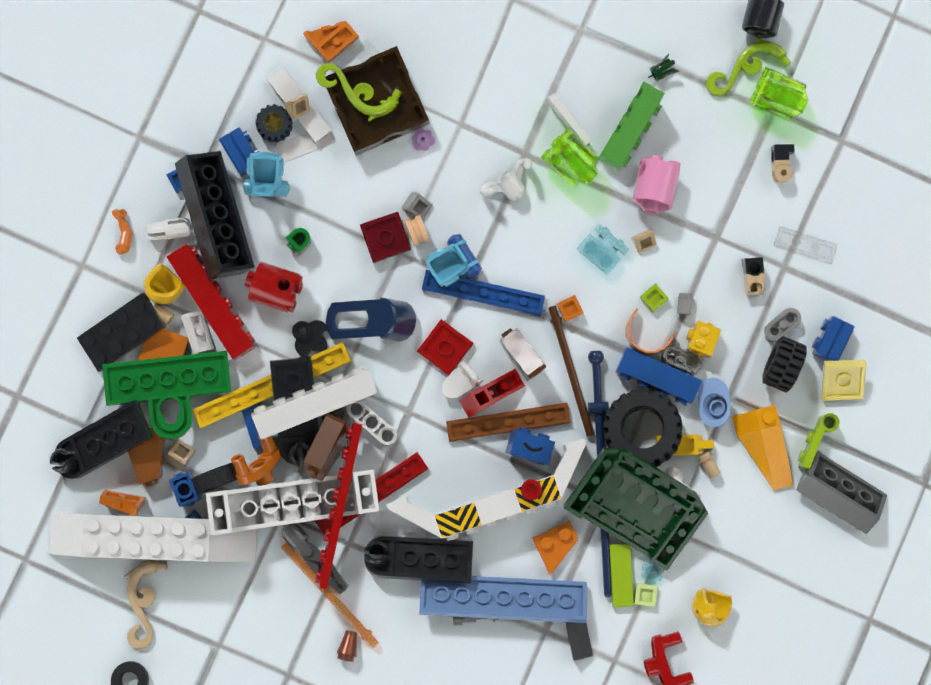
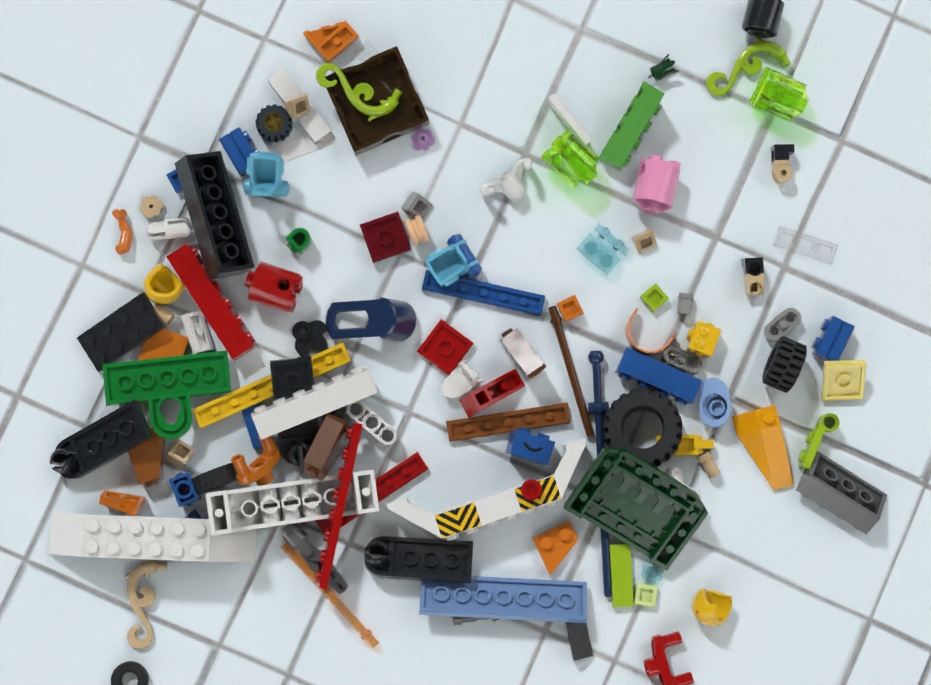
copper cone [336,630,357,662] -> none
none -> tan plant [140,195,163,219]

